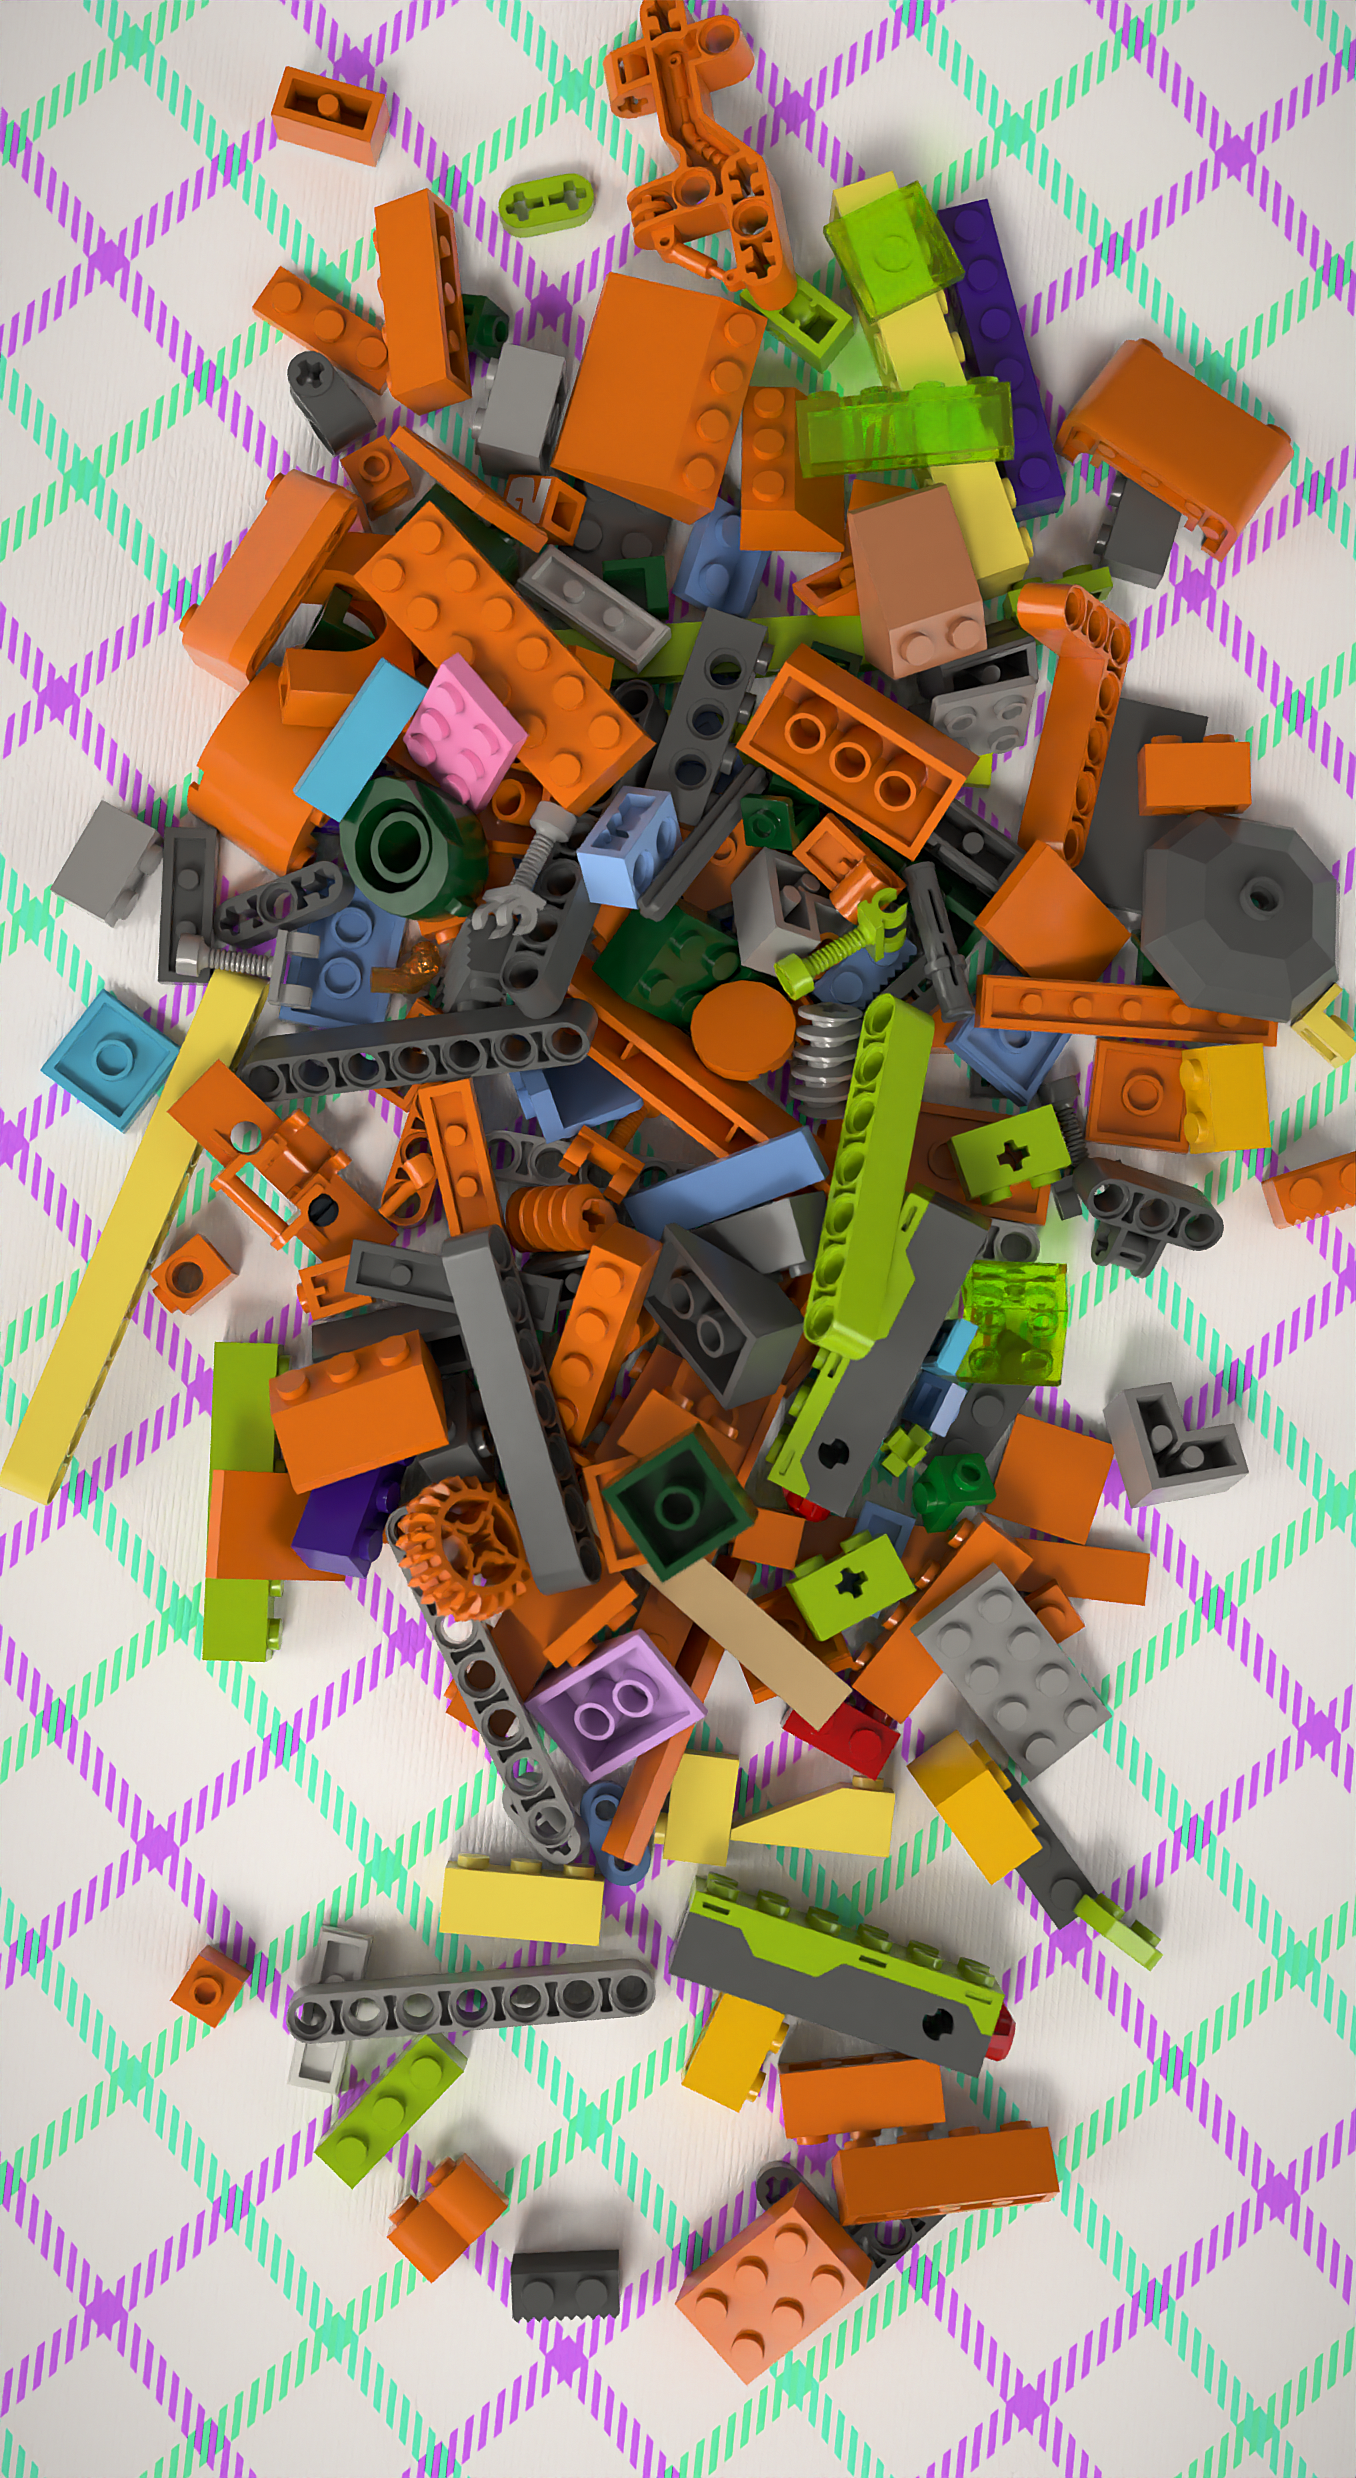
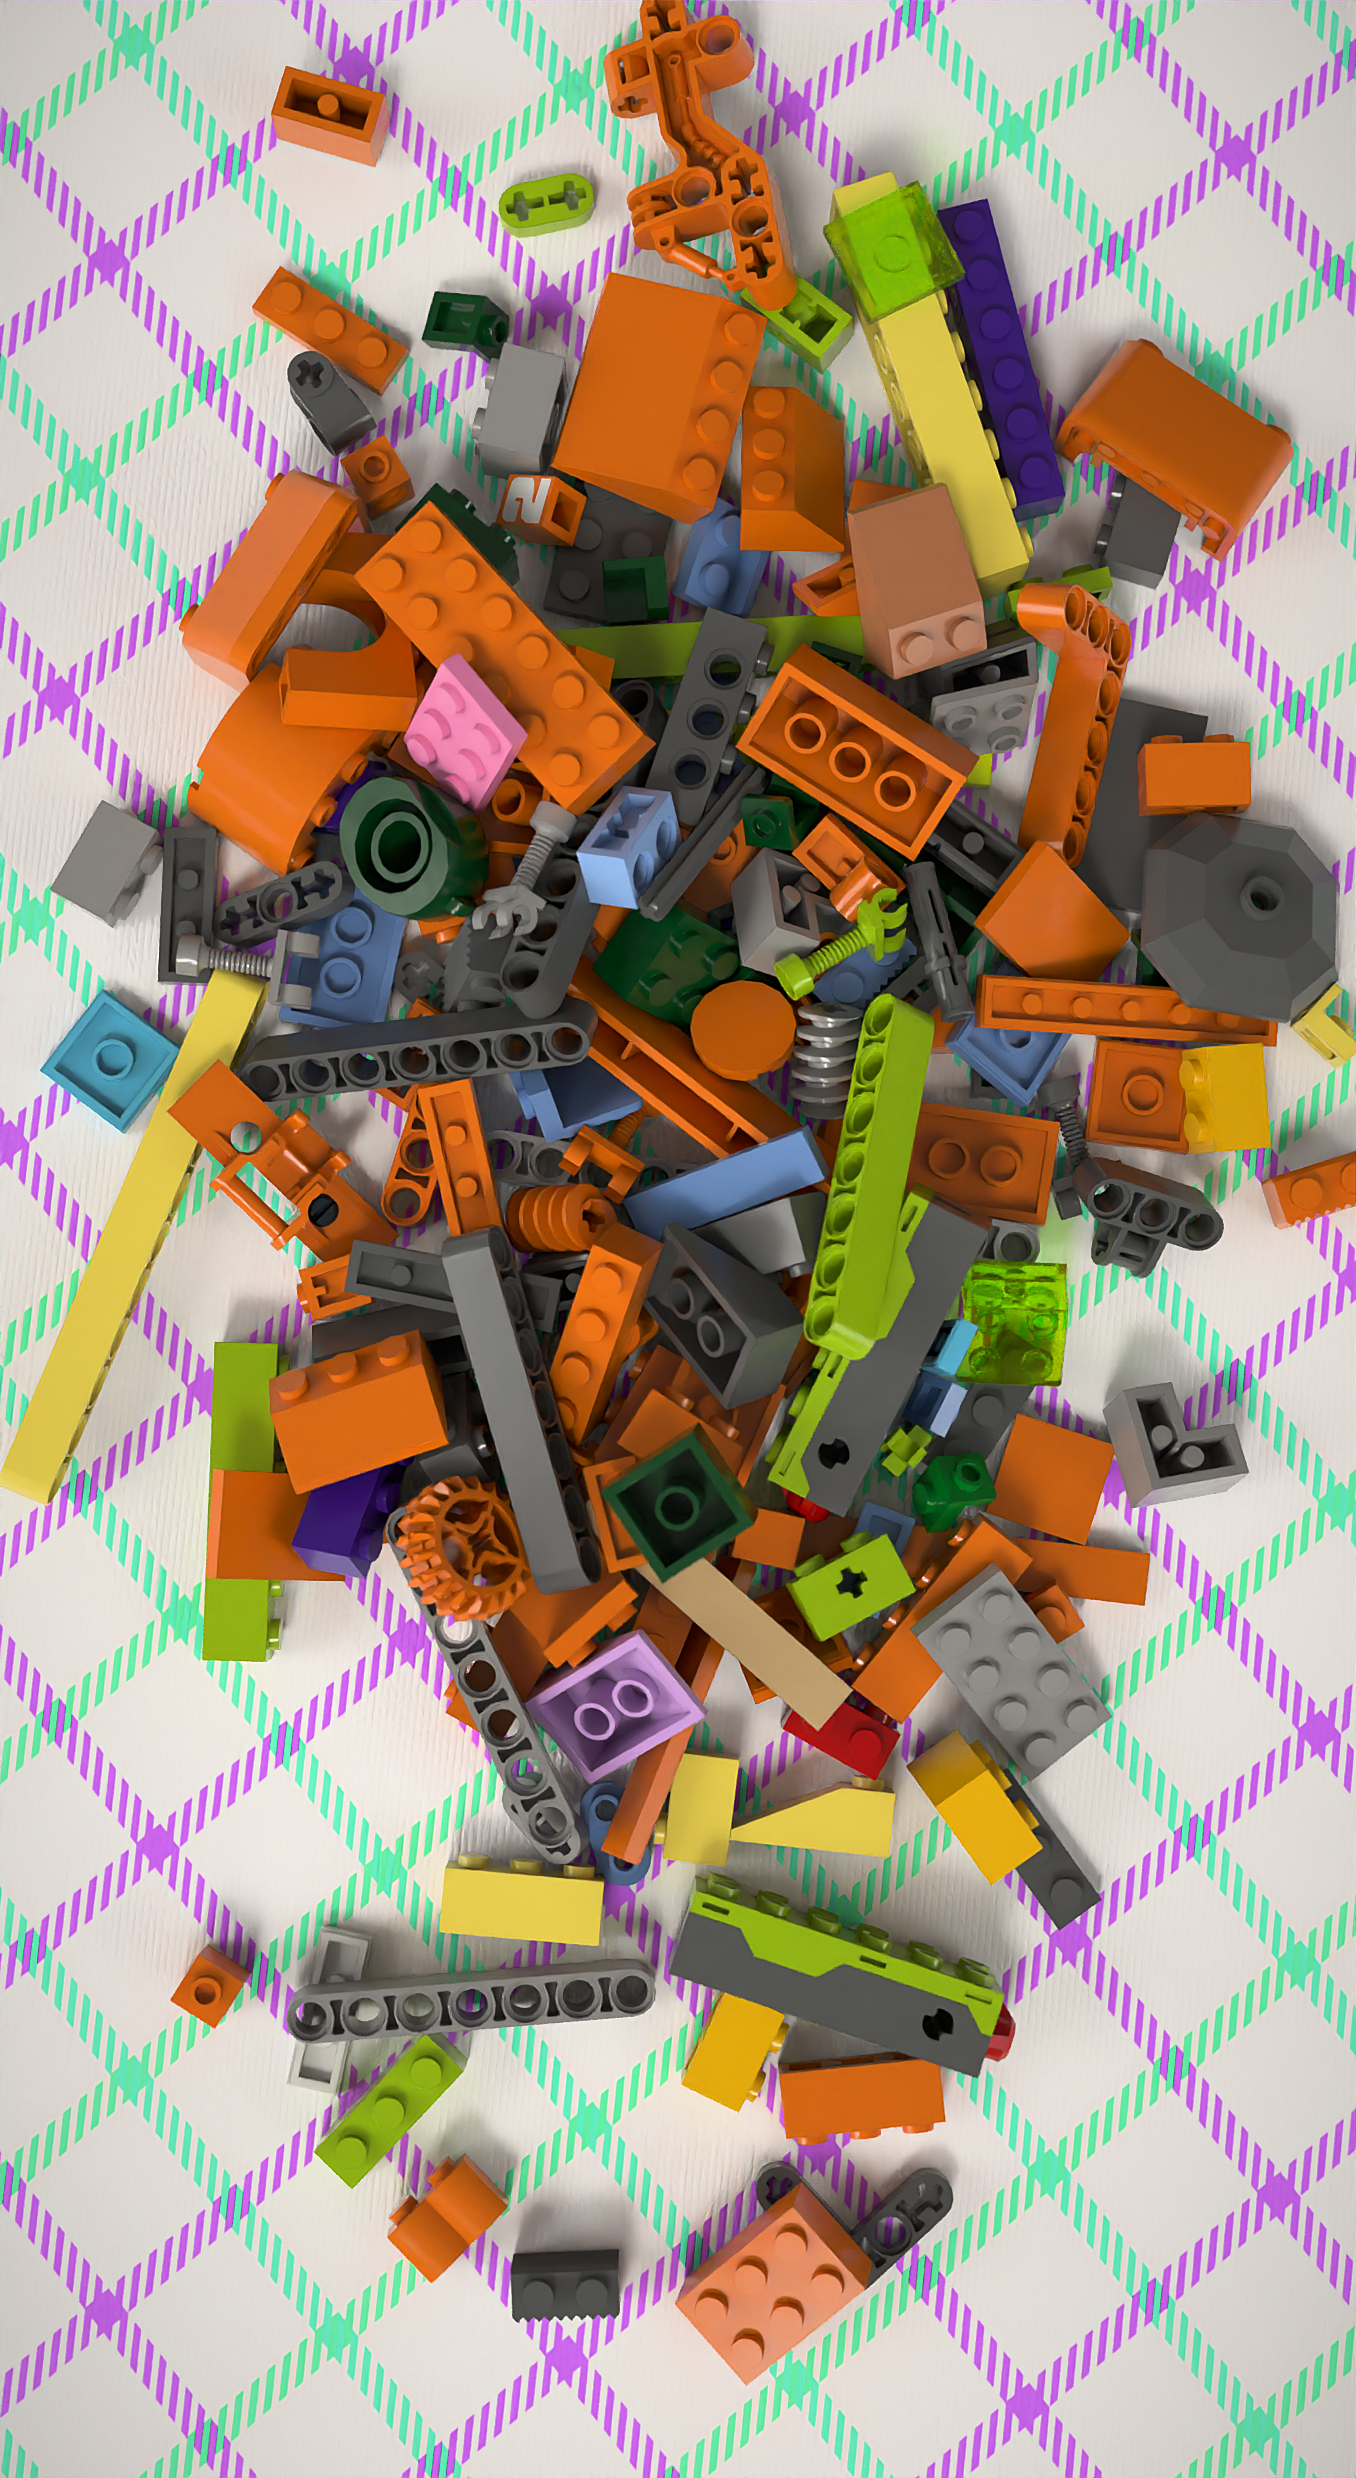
orange brick [150,1233,239,1316] -> none
medium azure tile [293,657,428,823] -> none
dark green panel [302,586,377,652] -> none
clear orange arm [369,941,442,995] -> none
orange brick [373,188,472,416] -> none
orange hand [378,1153,438,1219] -> none
orange tile [389,425,549,553] -> none
white tile [517,544,671,674] -> none
clear neon green brick [796,376,1015,478] -> none
orange brick [831,2120,1060,2227] -> none
lime brick [947,1104,1072,1206] -> none
lime plate [1073,1892,1163,1972] -> none

